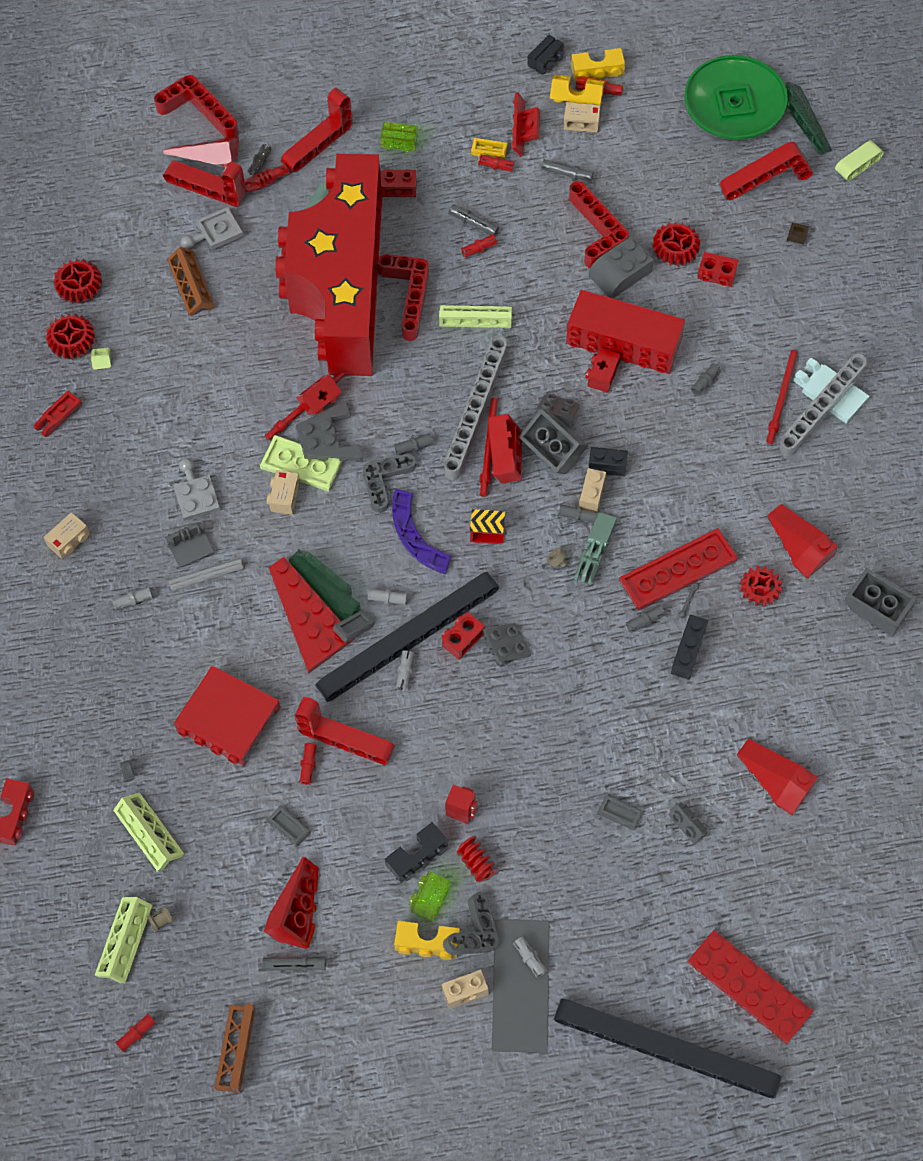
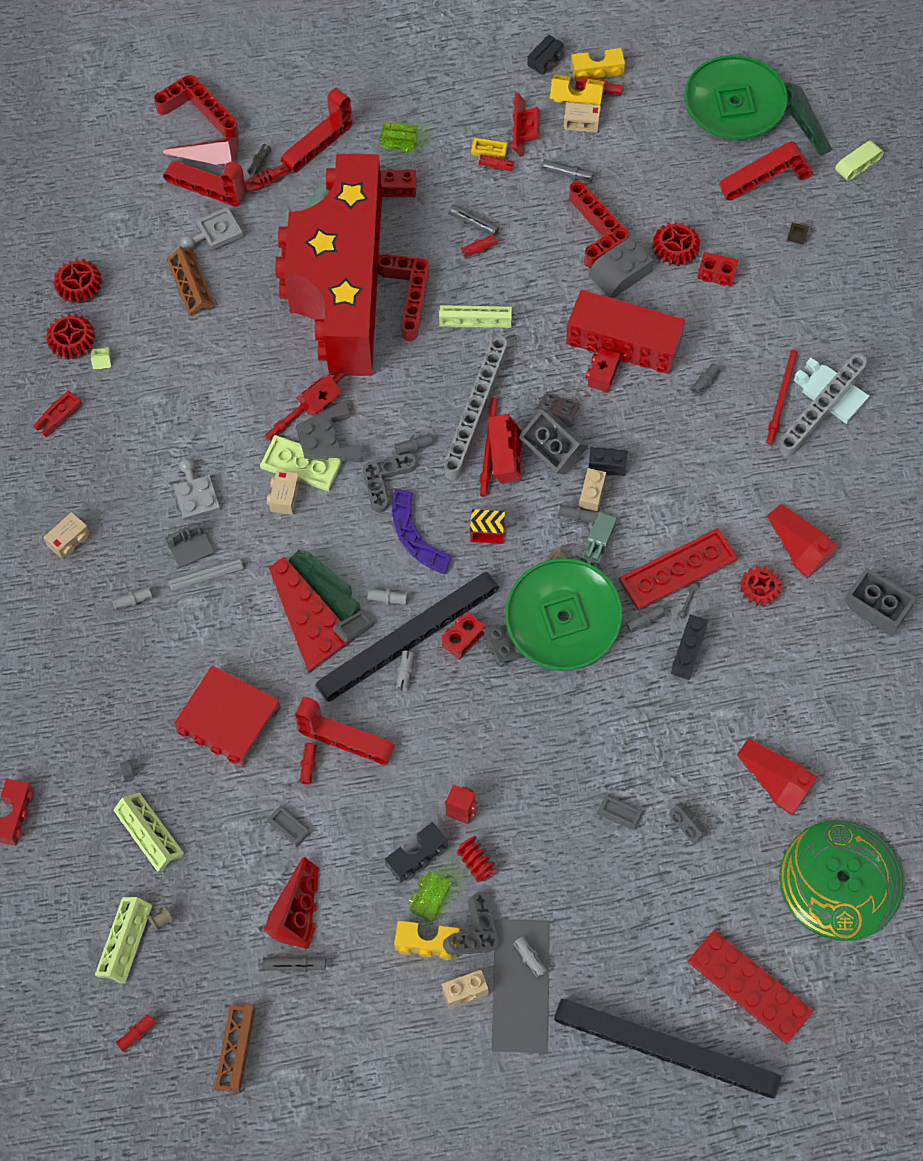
none -> green dish [505,558,622,671]
none -> green dish [779,821,904,941]

